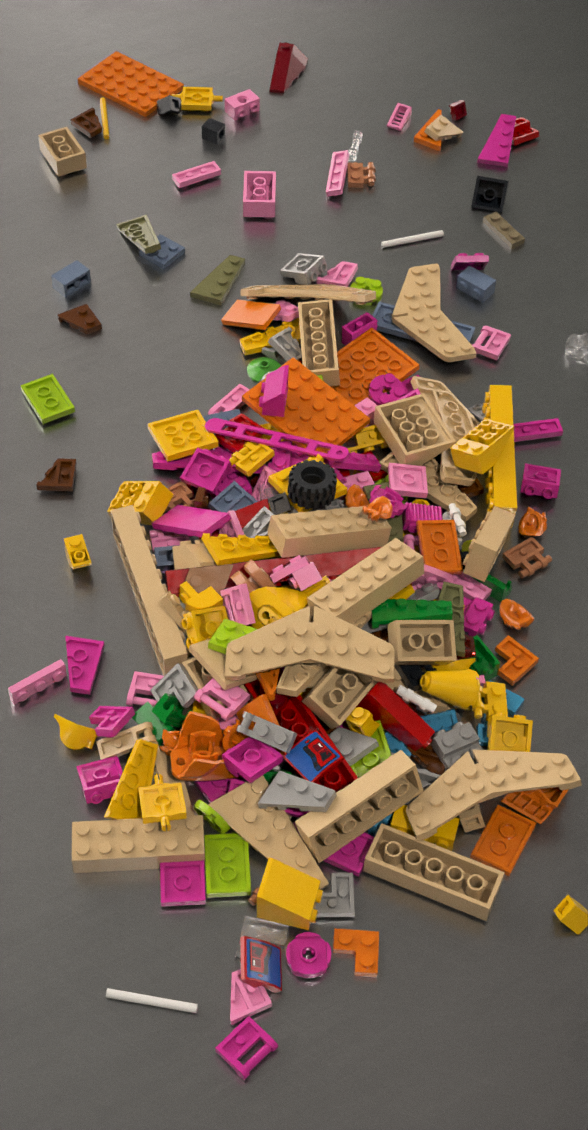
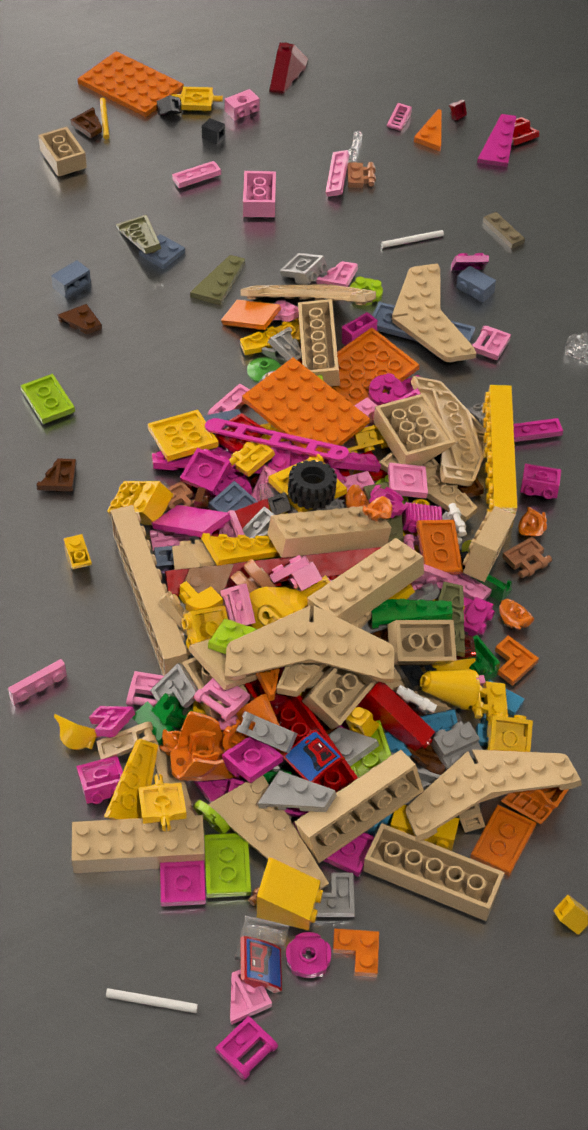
dark pink wing [65,636,105,695] -> none
dark pink slope [259,365,289,417] -> none
tan wing [424,115,464,141] -> none
yellow slope [450,419,514,474] -> none
black slope [471,176,509,213] -> none

